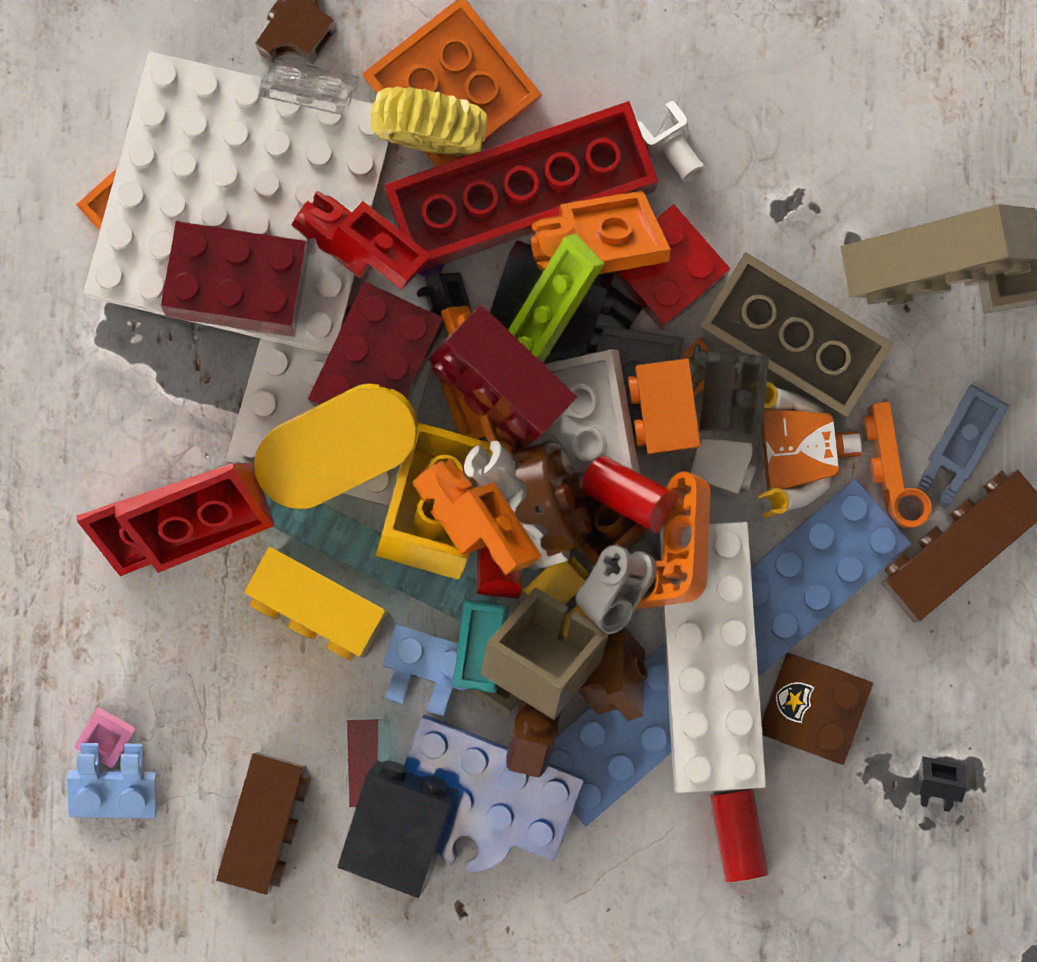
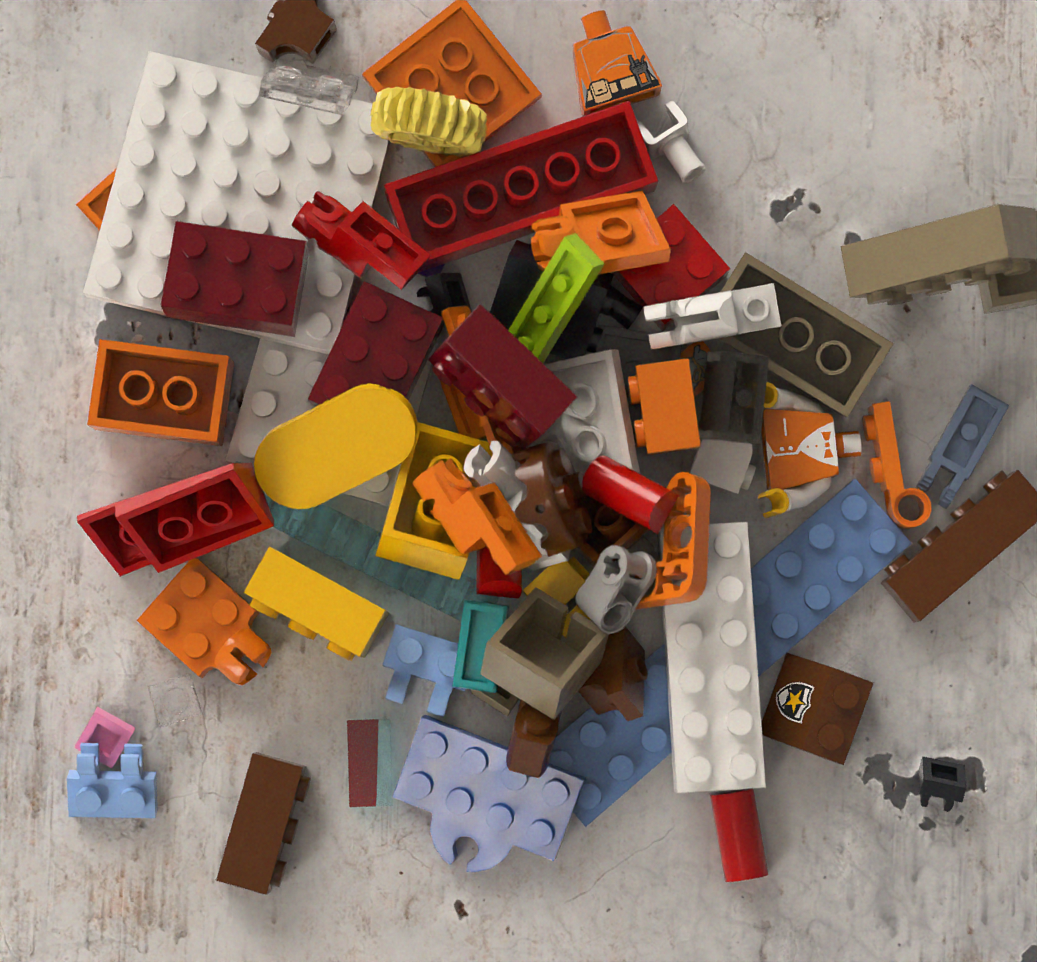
black brick [337,760,459,899] -> none
none -> orange brick [87,339,234,447]
none -> orange plate [137,558,272,685]
none -> orange torso [573,10,662,117]
none -> white plate [644,283,781,350]

